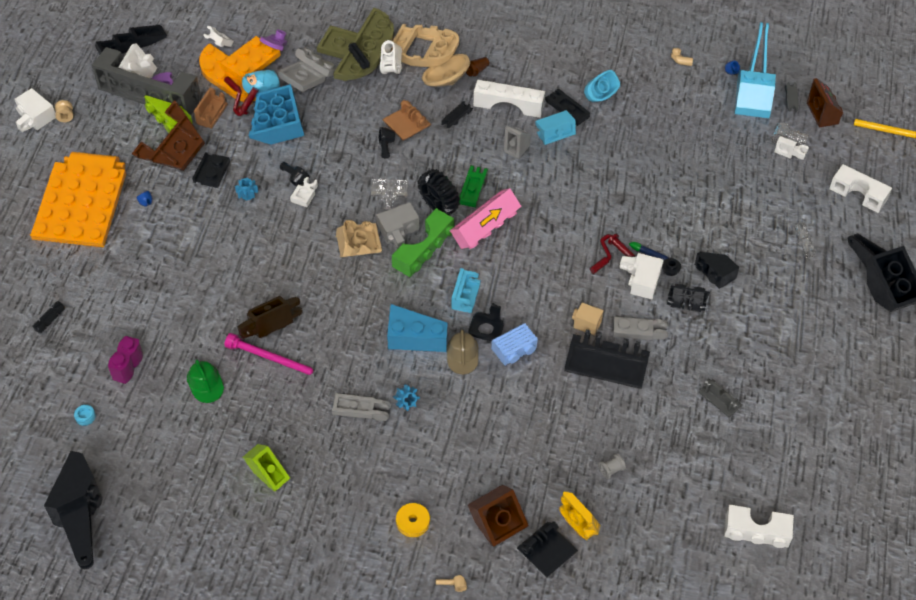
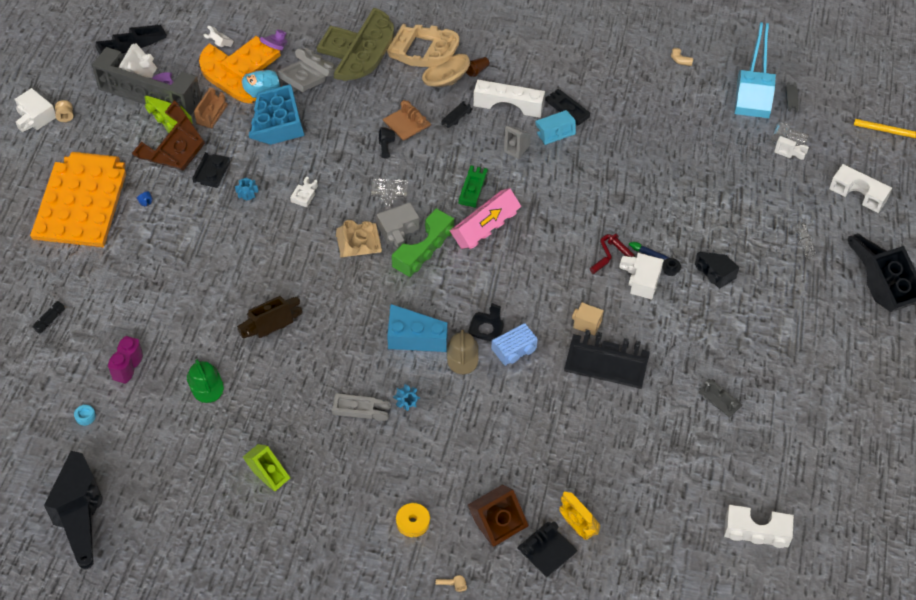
dark red piece [224,76,259,116] -> none
dark pink piece [224,333,313,375] -> none
black bar [280,162,310,186] -> none
black axle [348,42,370,69] -> none
white piece [380,40,402,74] -> none
black gear [417,169,460,215] -> none
medium azure hinge [451,268,481,313] -> none
medium azure piece [584,70,620,102] -> none
light grey bush [598,453,626,479] -> none
light grey hinge [613,317,668,340] -> none
black hinge [667,284,710,312] -> none
blue hinge [725,61,740,75] -> none
reddish brown slope [807,78,843,128] -> none

